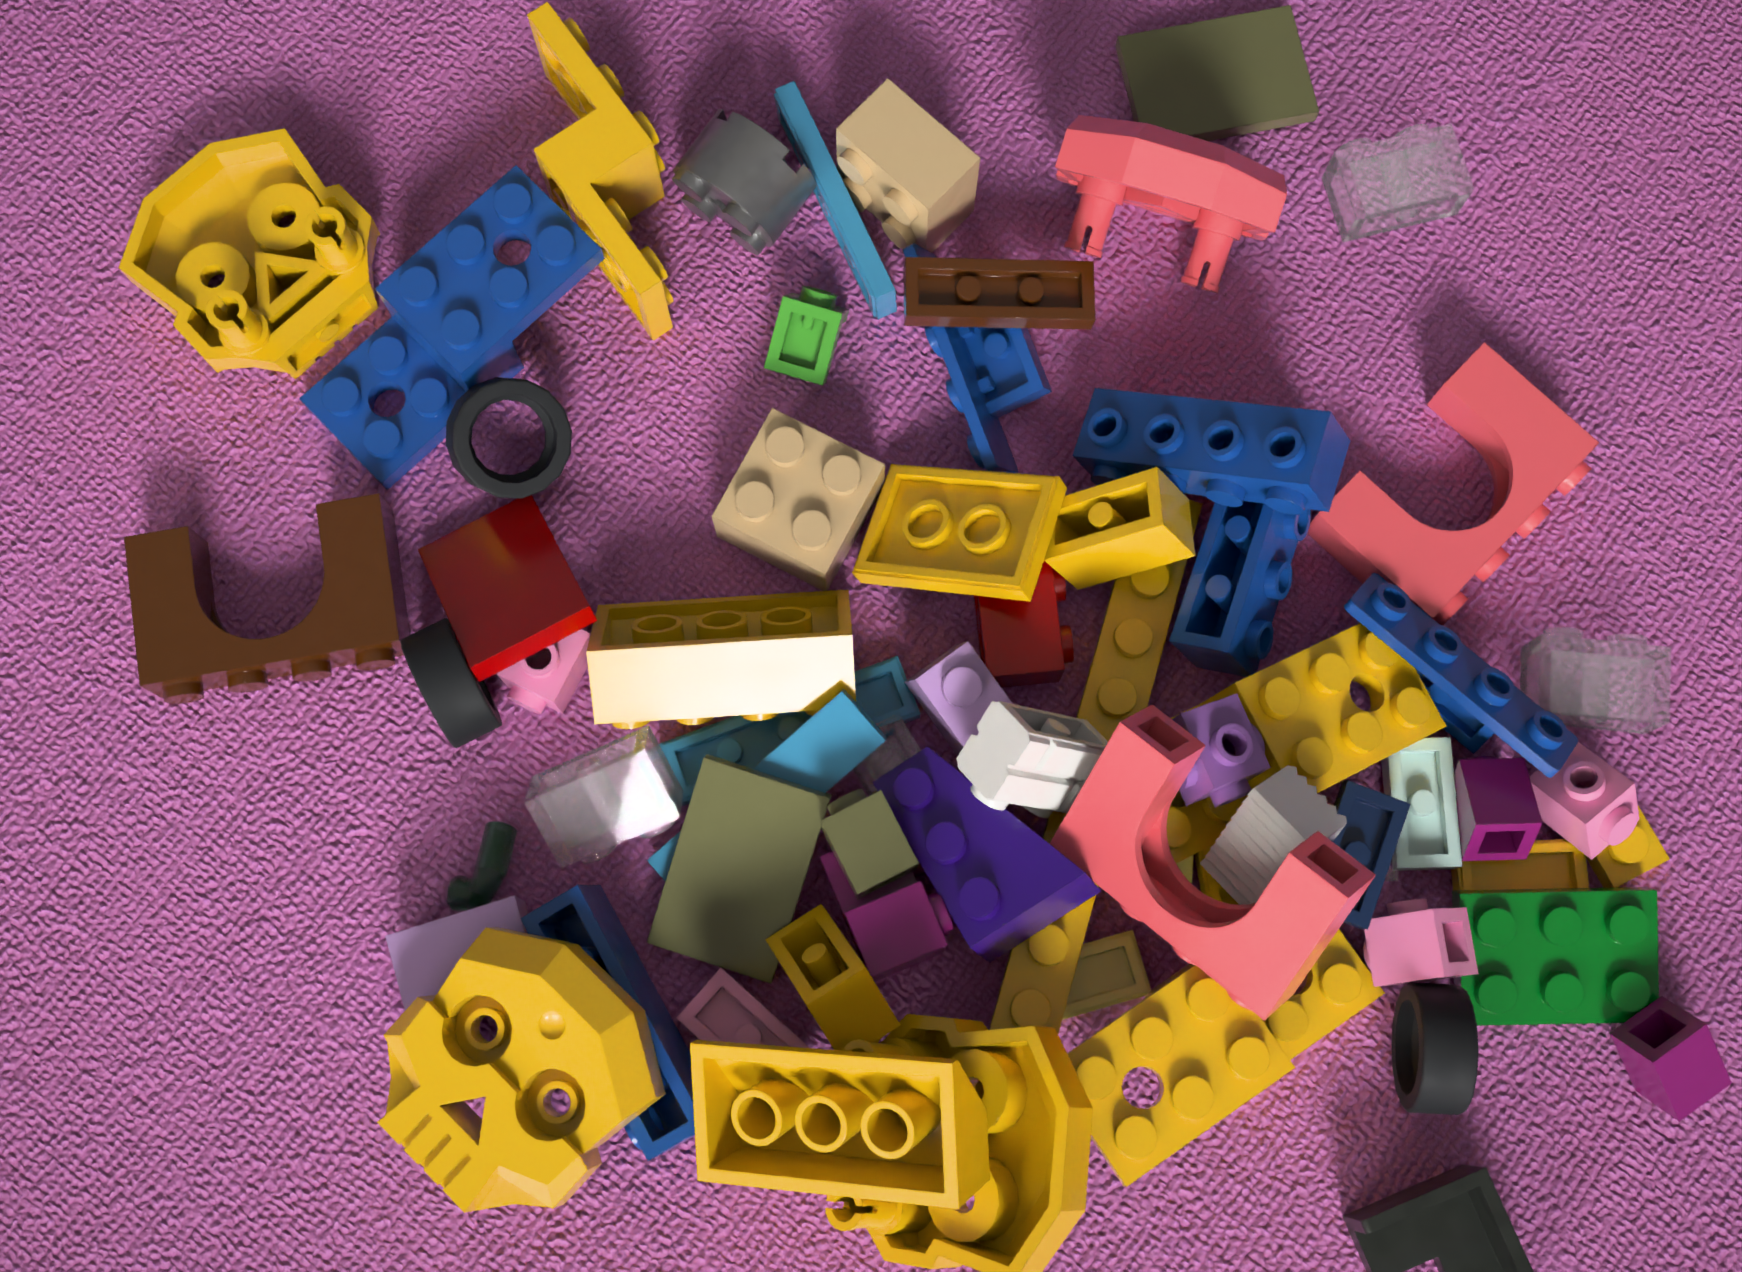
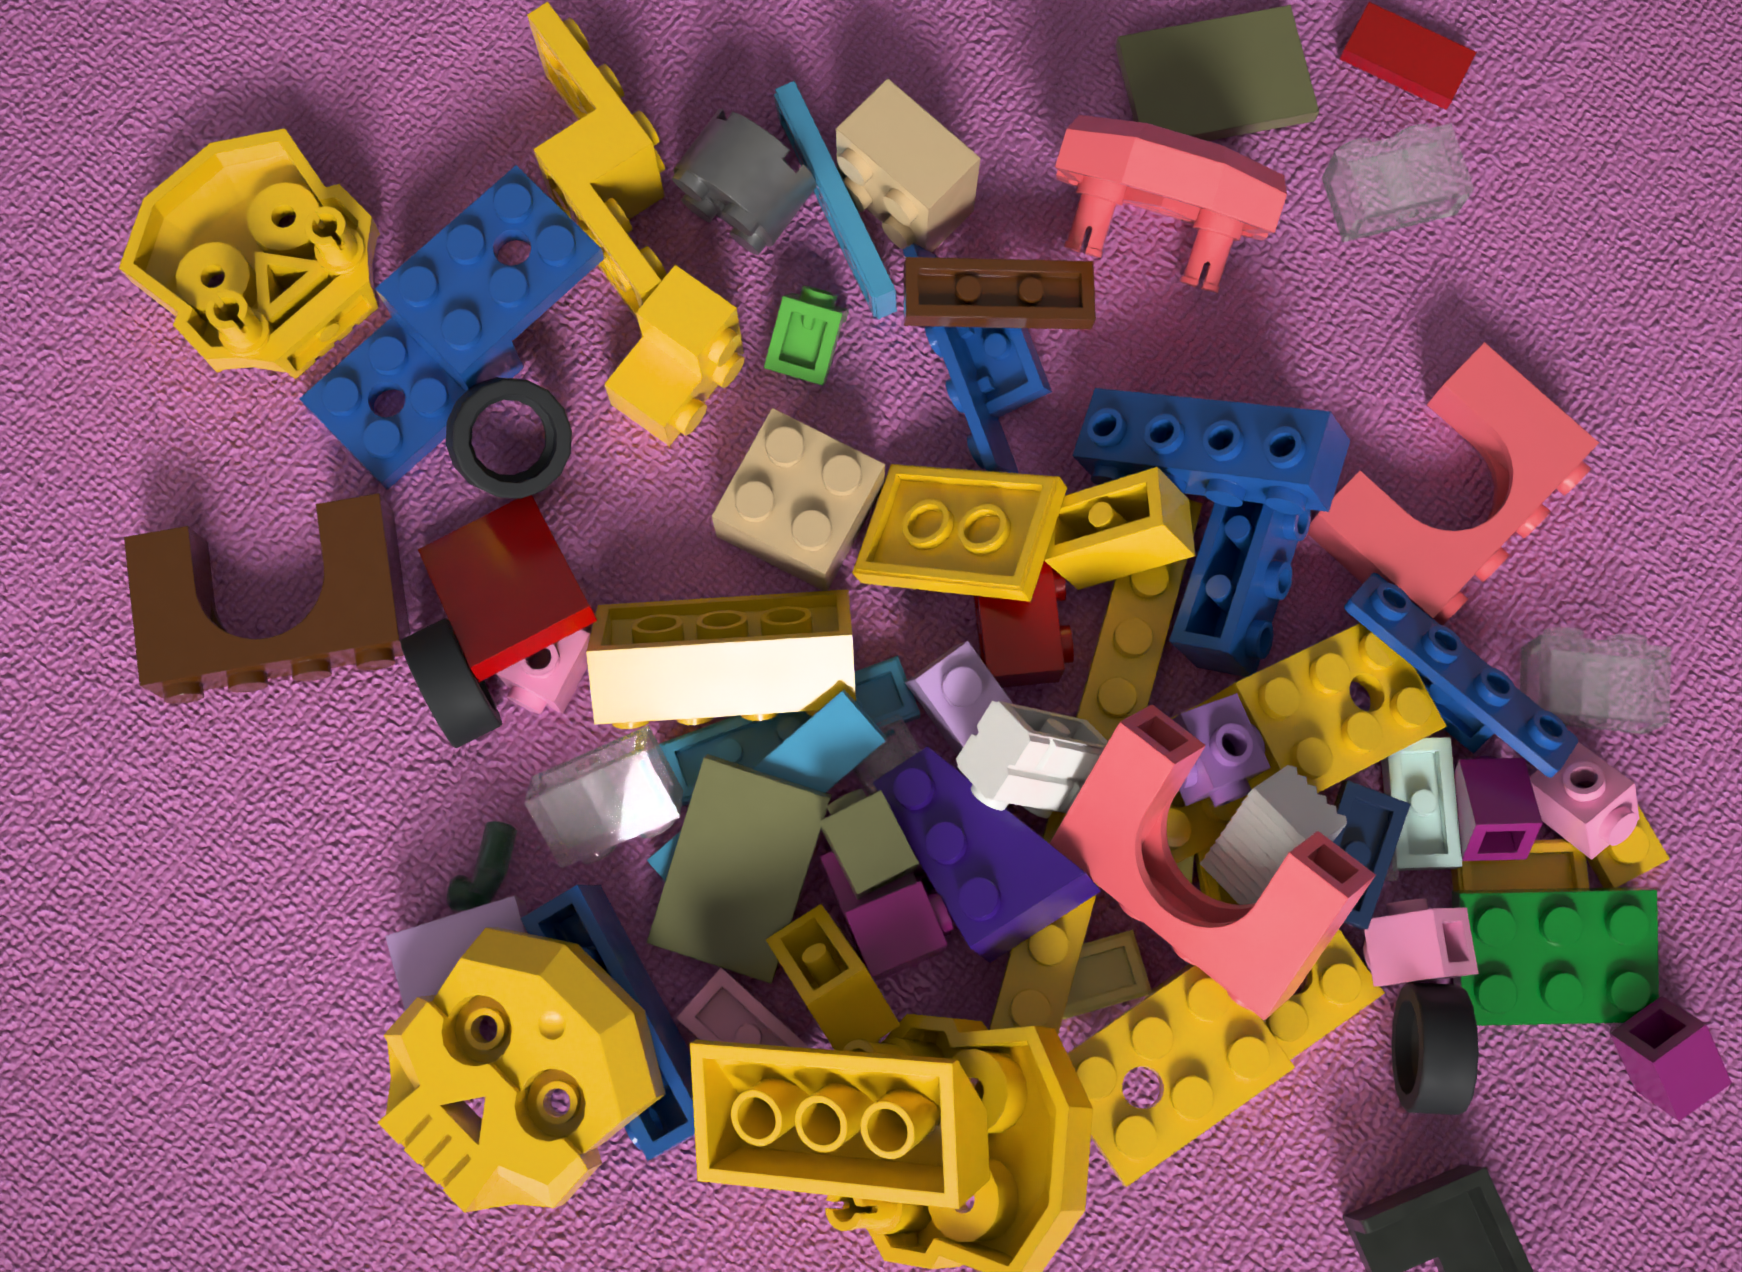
none -> yellow brick [604,265,745,447]
none -> red tile [1340,2,1477,110]

